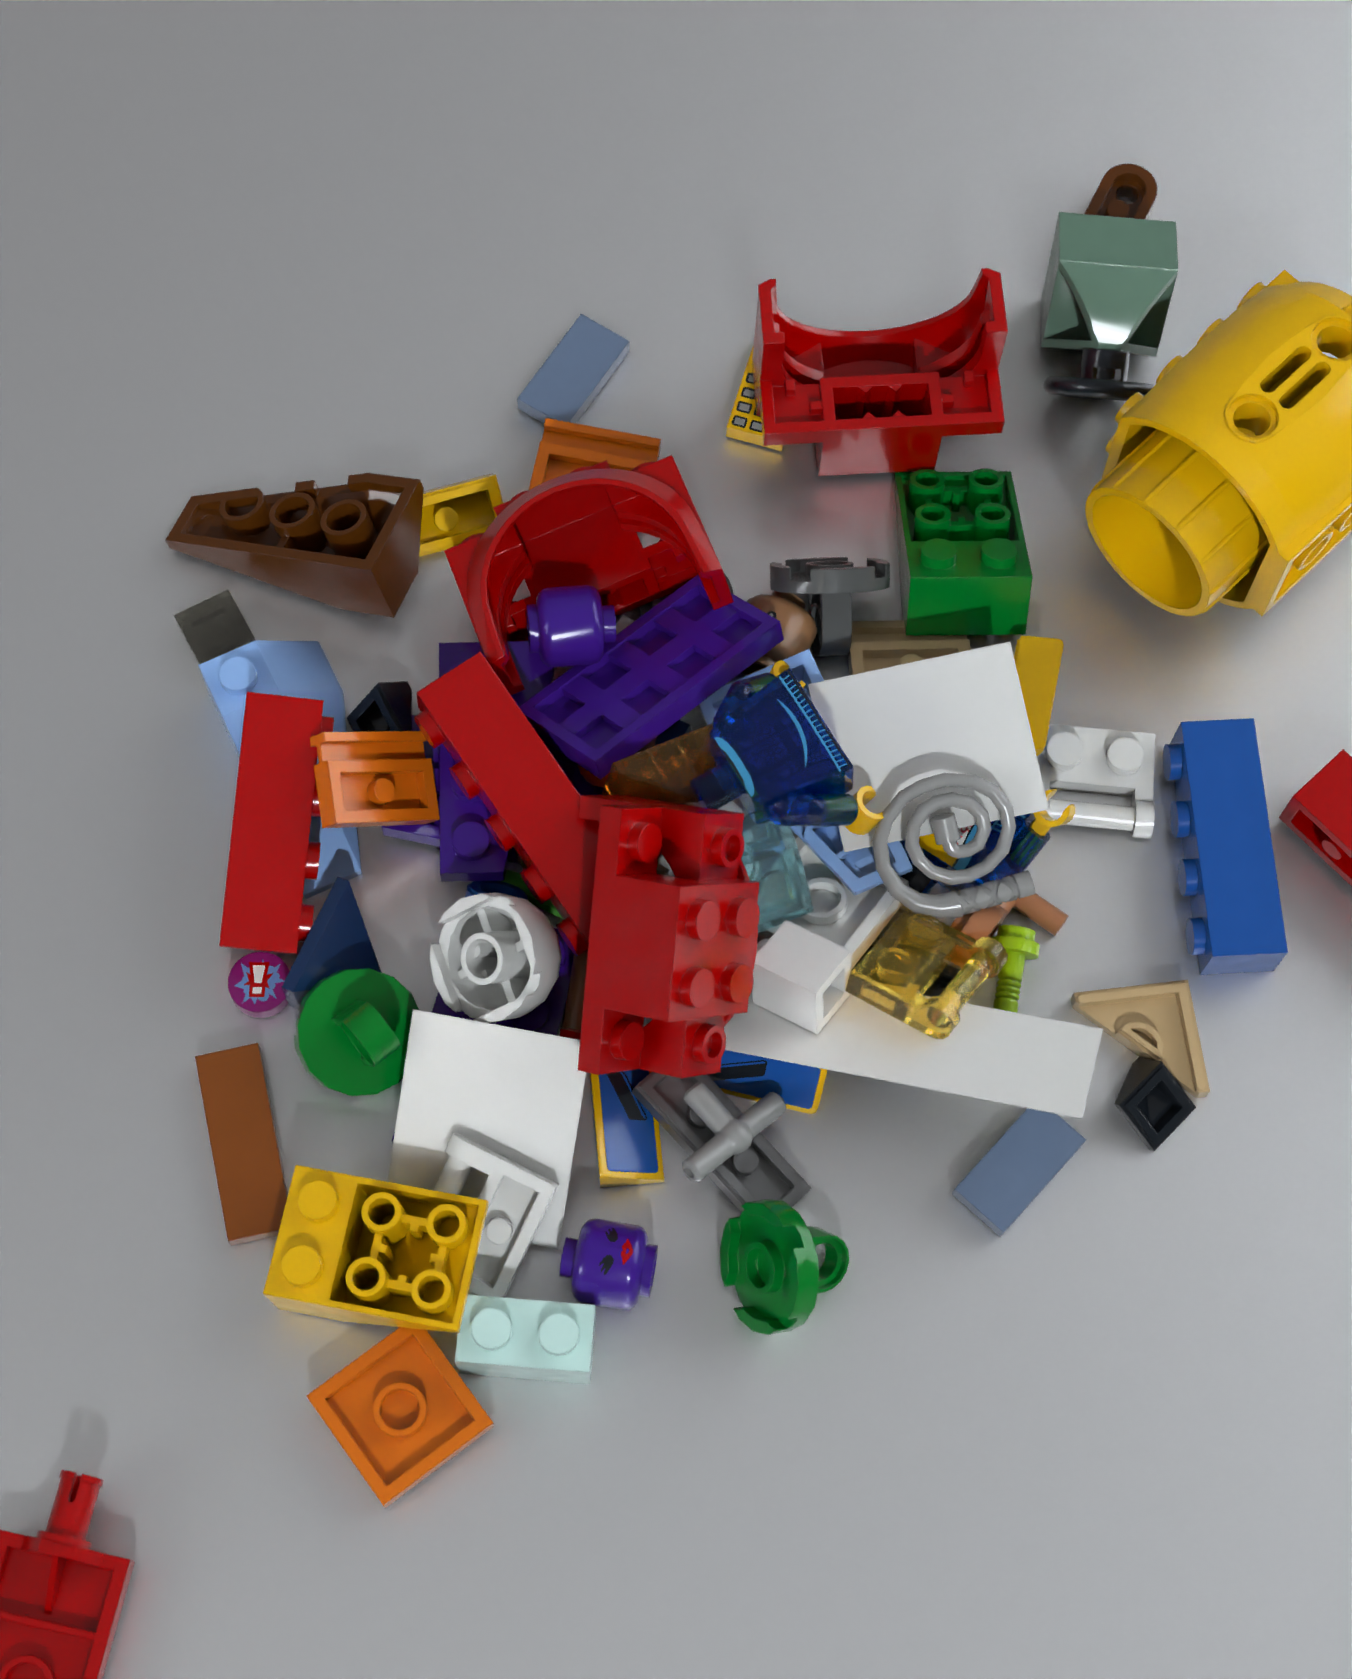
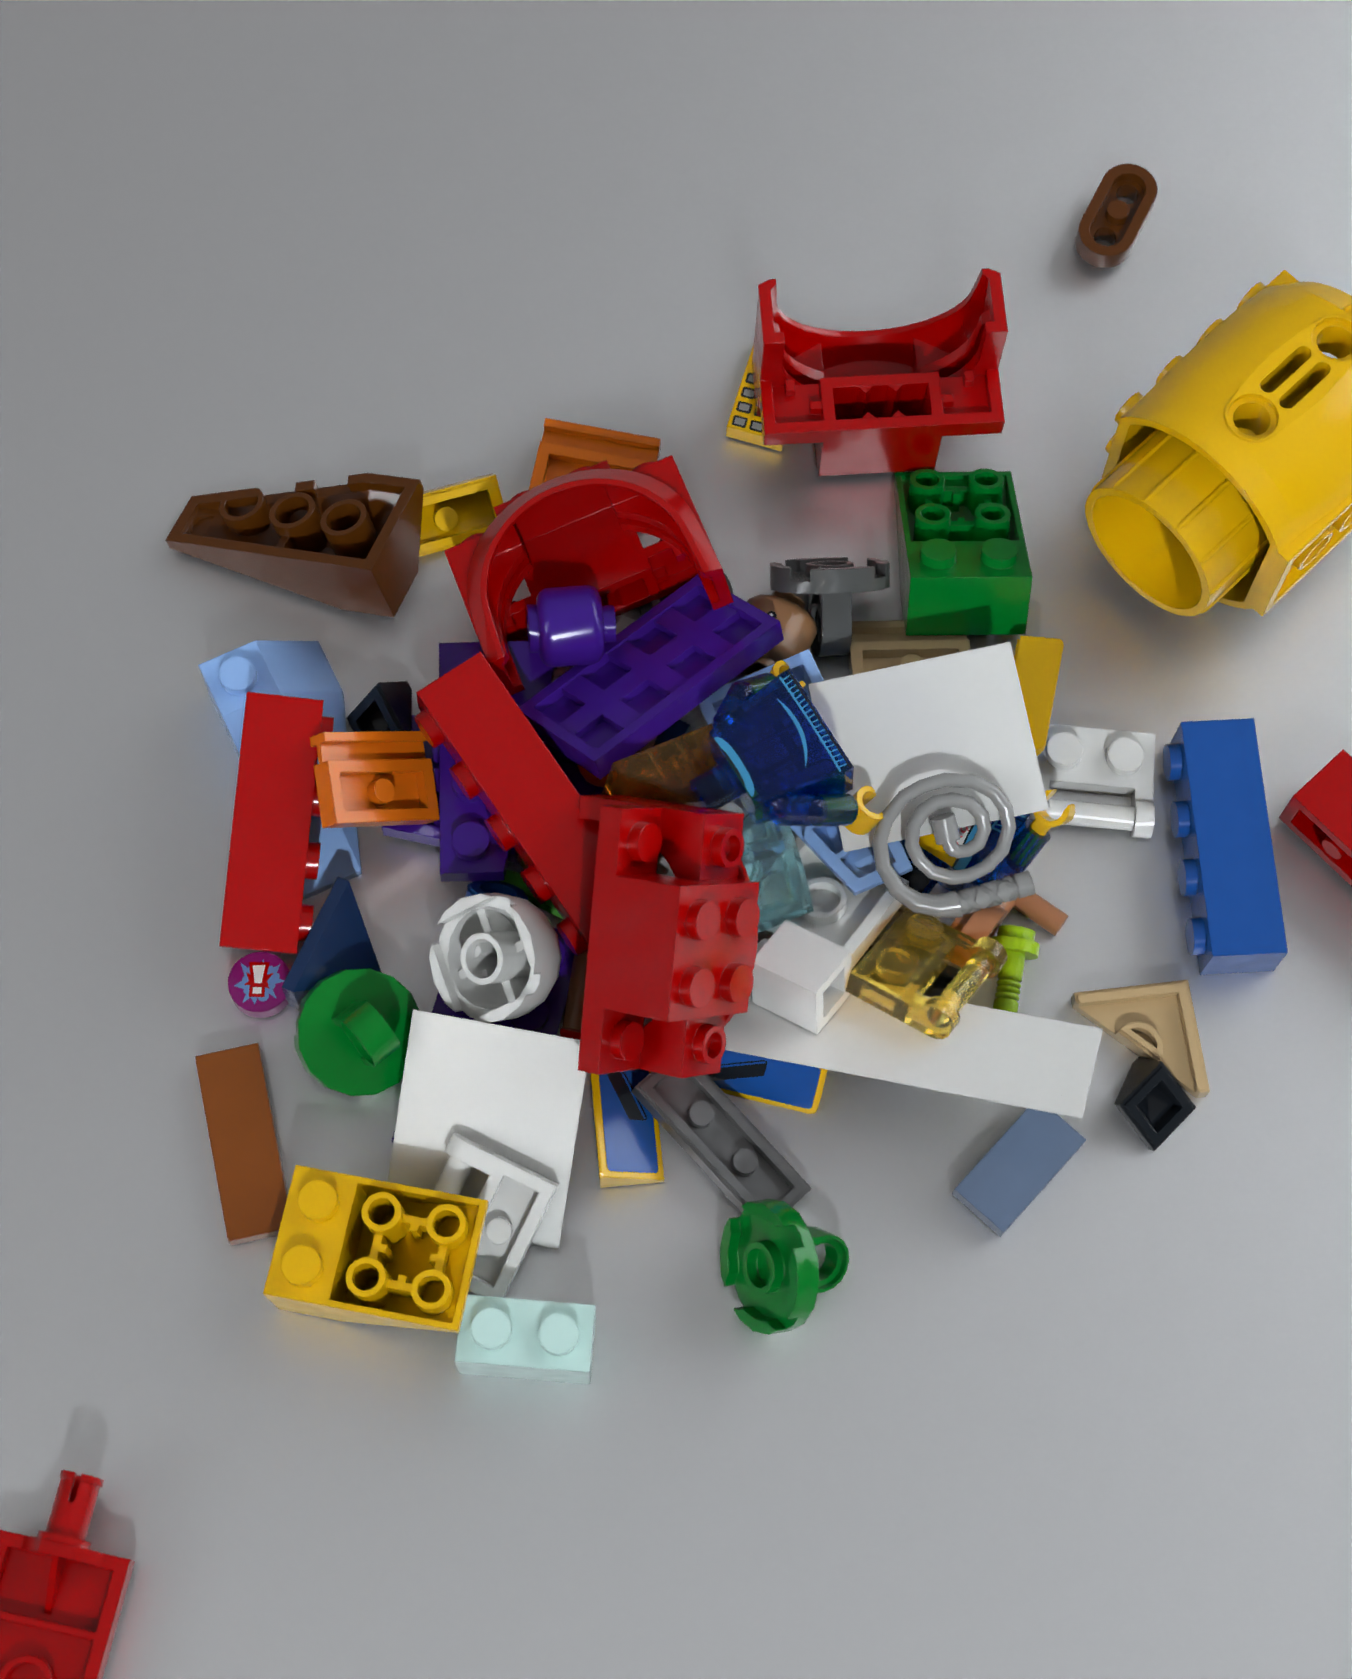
clear smoke tile [174,590,255,665] -> none
orange plate [307,1327,494,1508] -> none
sand blue tile [517,314,630,423] -> none
dark purple head [559,1219,658,1311] -> none
light grey piece [682,1082,786,1182] -> none
sand green piece [1041,212,1178,401] -> none

